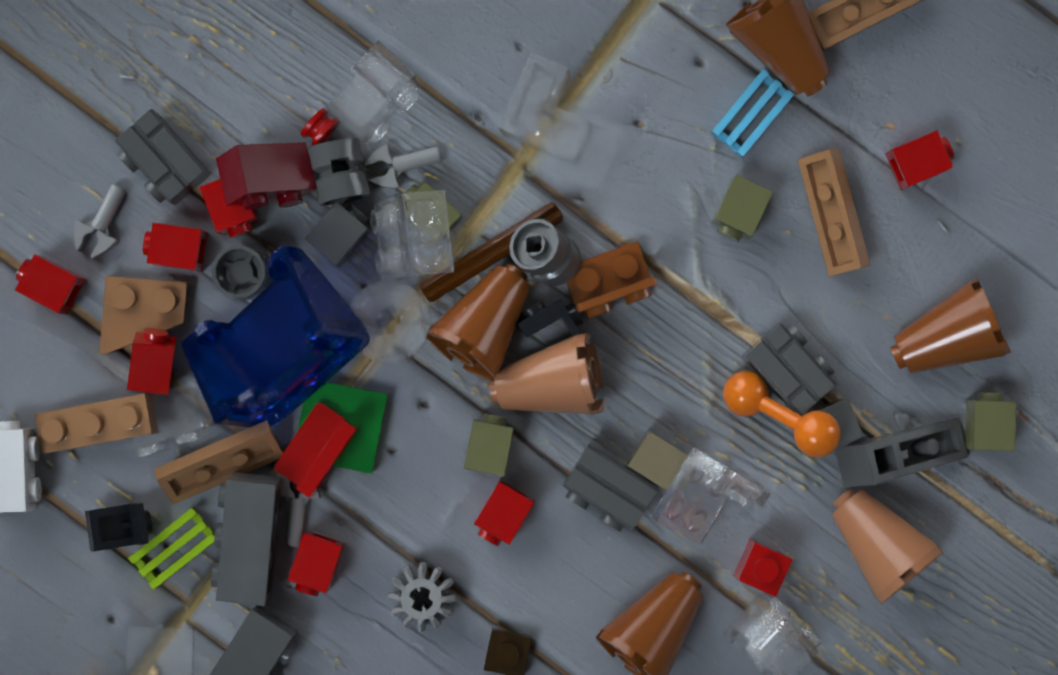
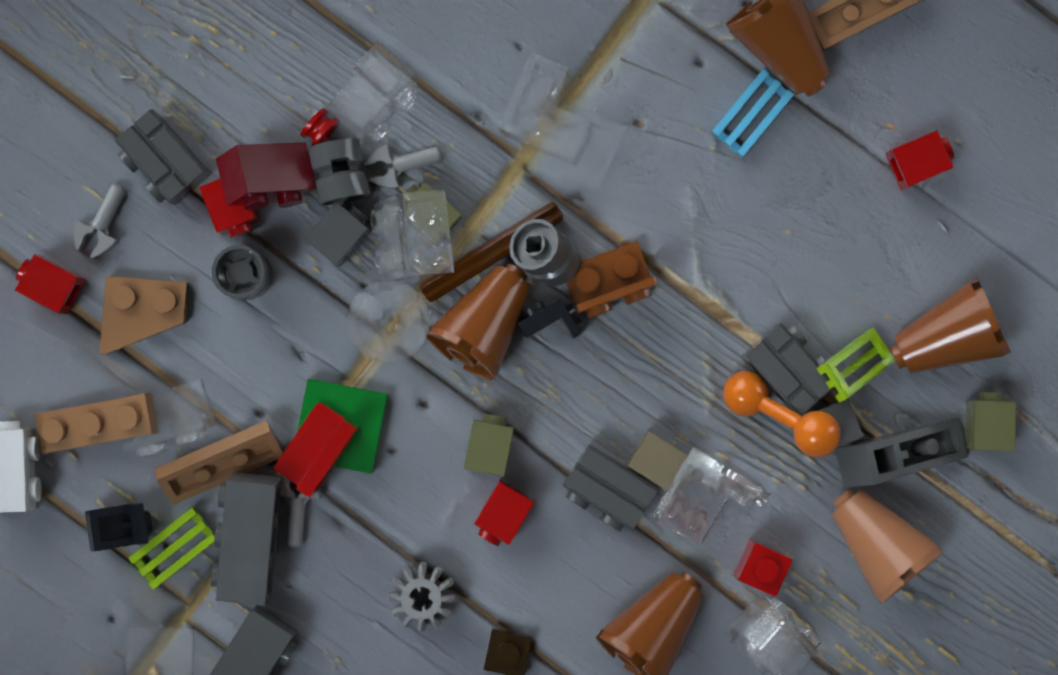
red brick [127,328,177,395] -> none
red brick [142,223,208,272] -> none
clear blue windscreen [180,245,370,427] -> none
red brick [287,530,346,596] -> none
nougat cone [489,333,605,415] -> none
olive brick [712,175,773,242] -> none
medium nougat plate [798,147,871,277] -> none
none -> lime tile [816,327,895,403]

